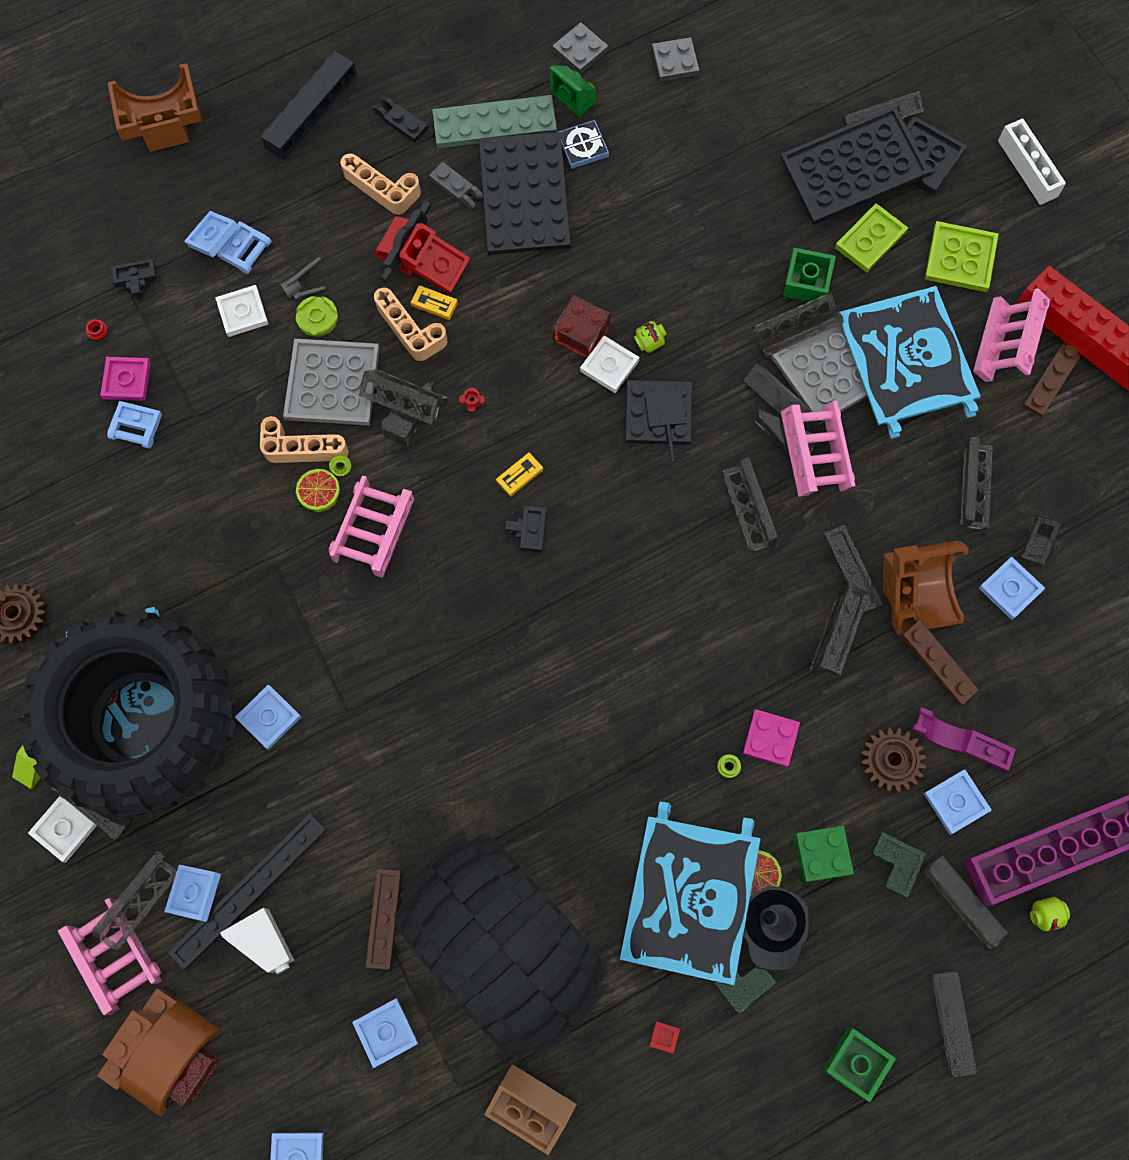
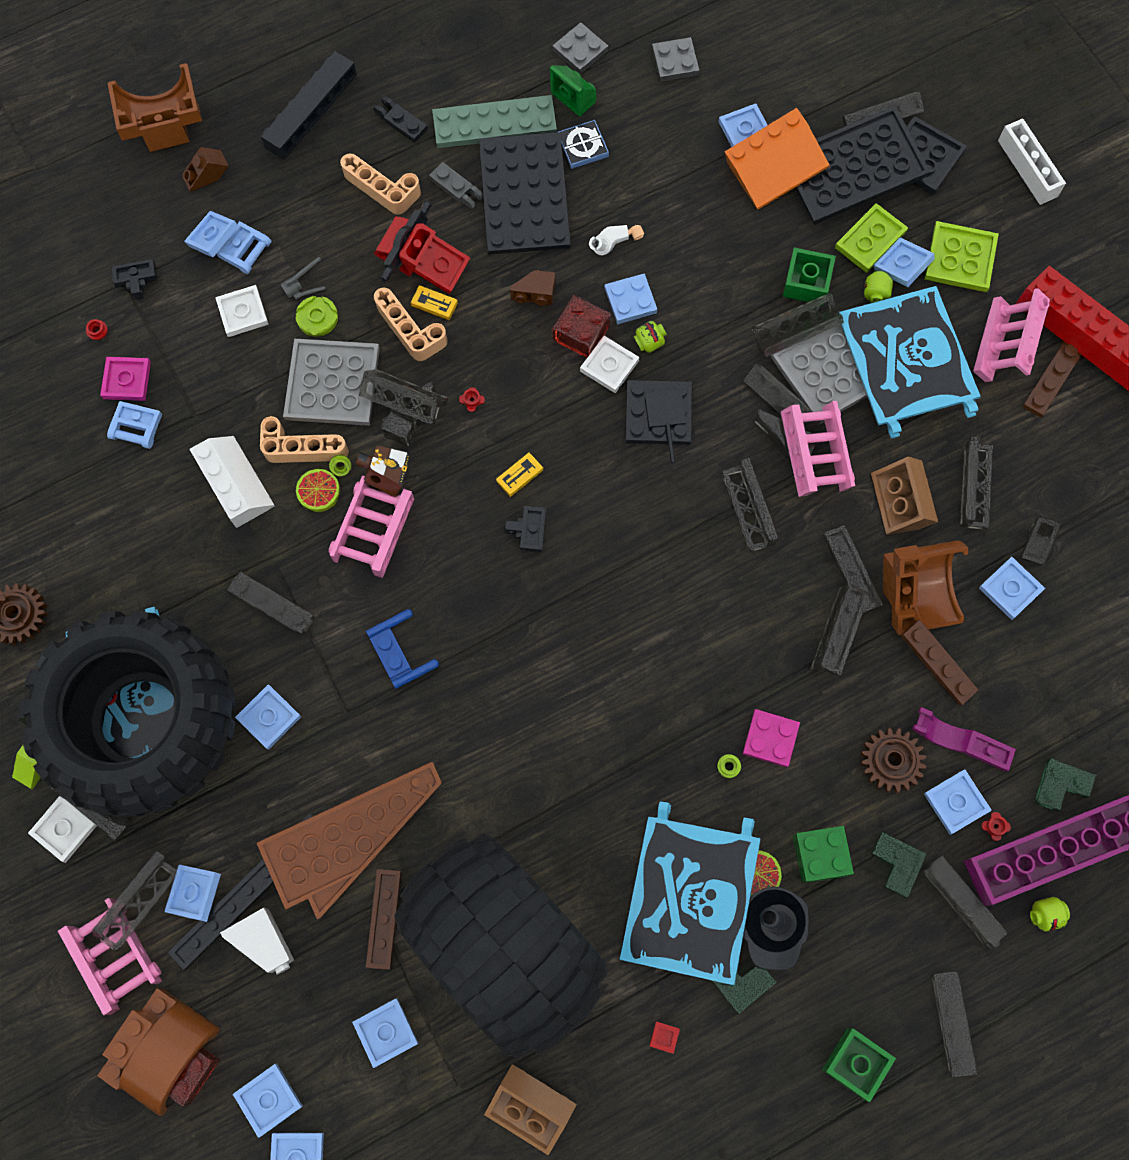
none -> reddish brown slope [182,147,228,191]
none -> white slope [190,436,275,528]
none -> clear smoke plate [227,571,315,636]
none -> light blue plate [233,1064,303,1138]
none -> dark orange wing [256,762,442,919]
none -> torso [355,446,410,497]
none -> blue plate [366,609,439,689]
none -> reddish brown slope [510,270,556,306]
none -> white arm [589,225,644,255]
none -> light blue plate [604,274,657,325]
none -> light blue plate [719,104,767,147]
none -> orange slope [725,108,830,210]
none -> lime head [863,271,893,303]
none -> medium nougat slope [871,457,938,535]
none -> light blue plate [873,238,935,287]
none -> red plate [981,812,1011,841]
none -> clear green plate [1034,758,1096,811]

